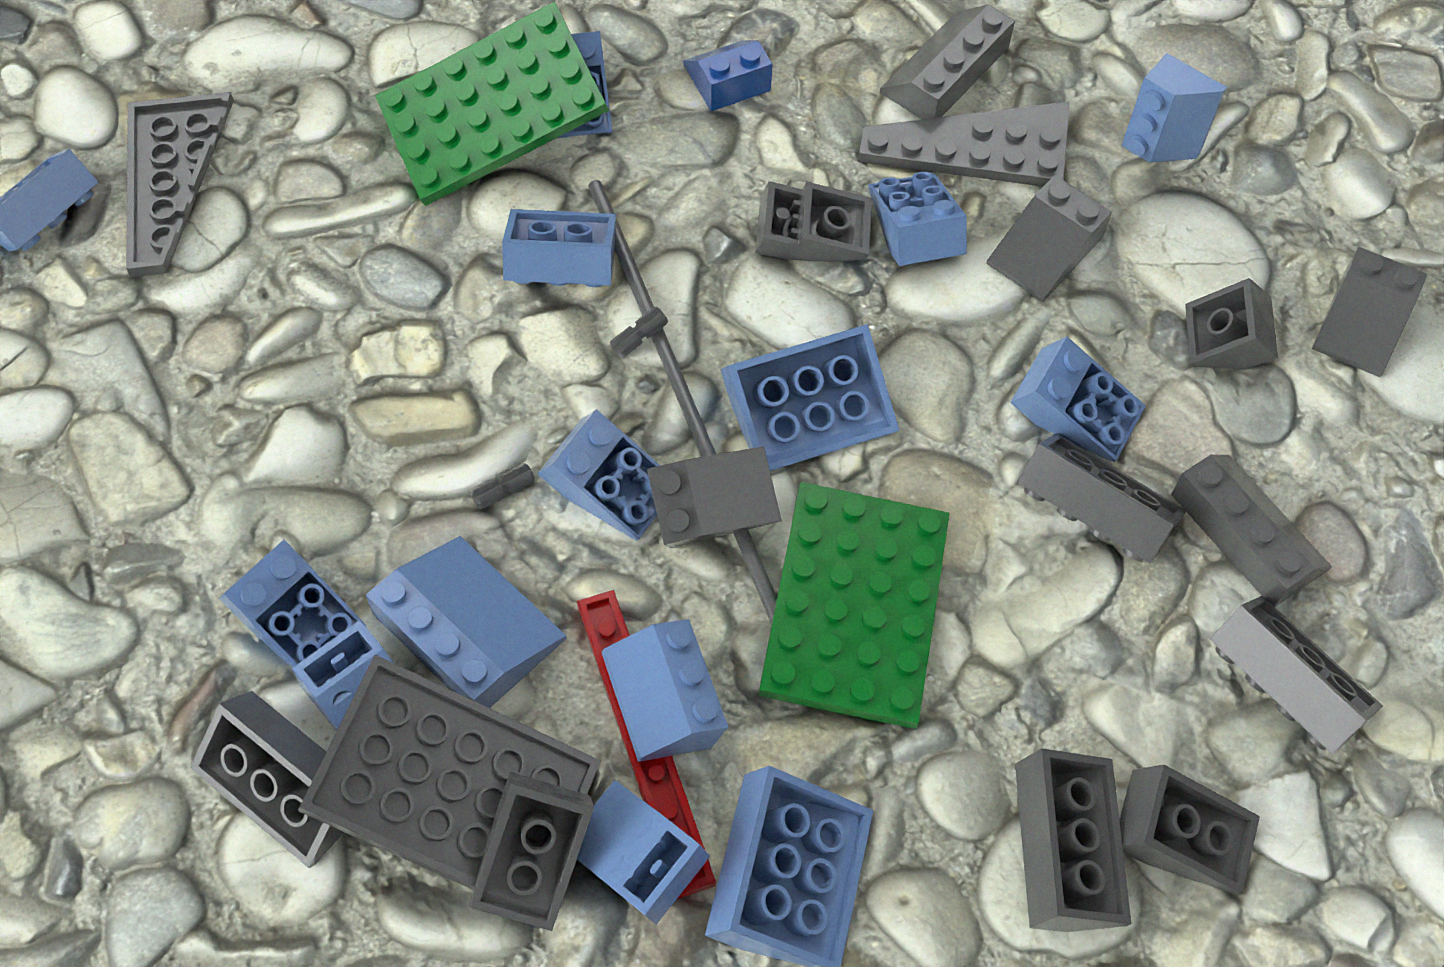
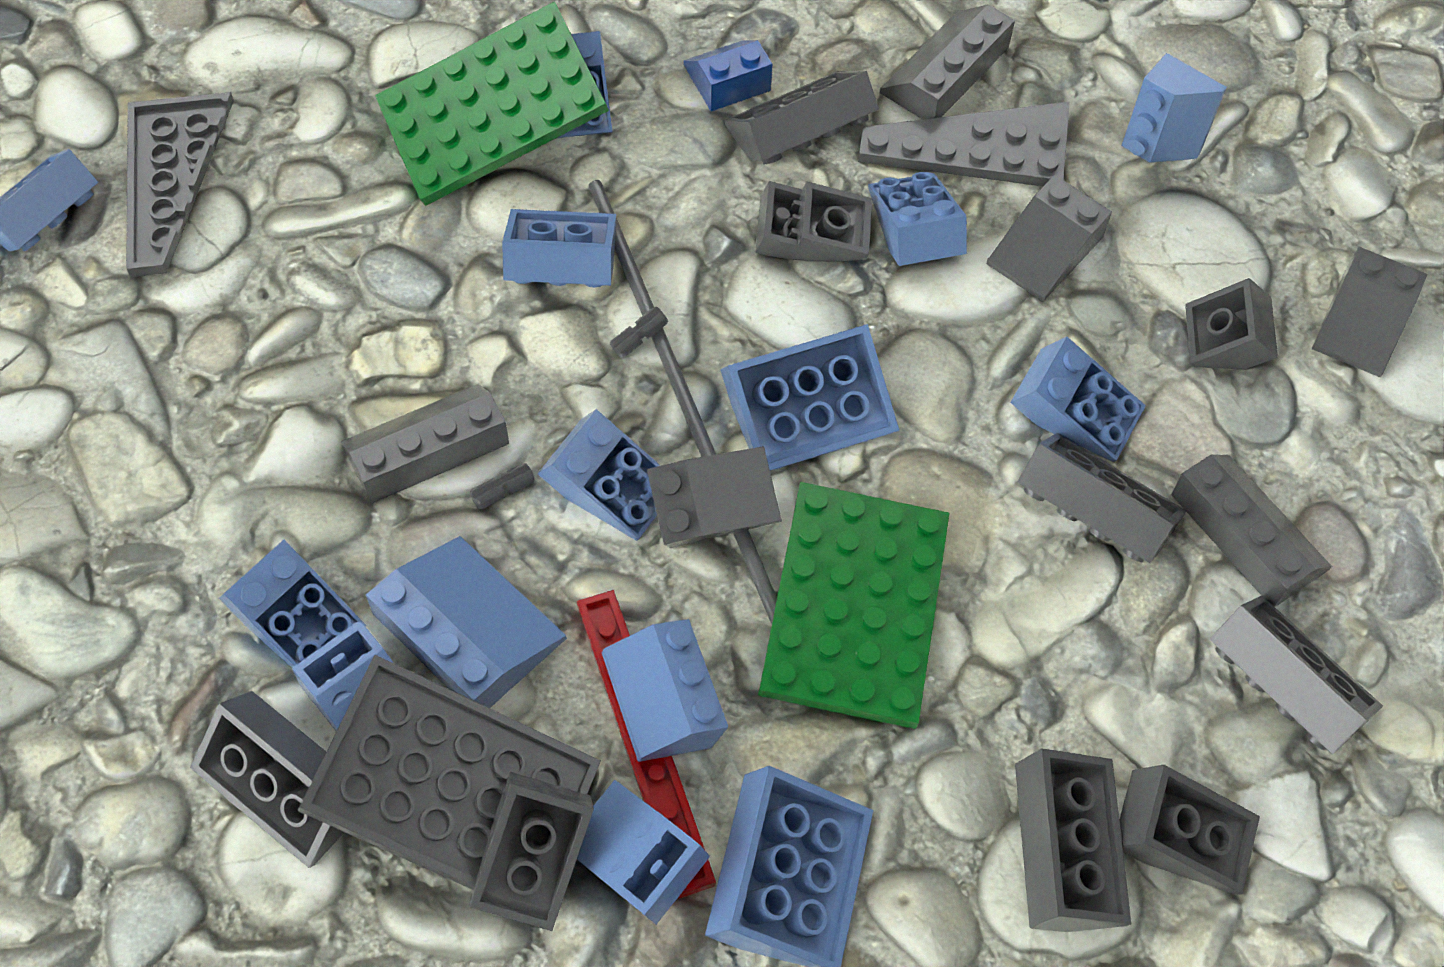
none -> dark grey slope [341,383,509,504]
none -> dark grey slope [723,71,879,164]

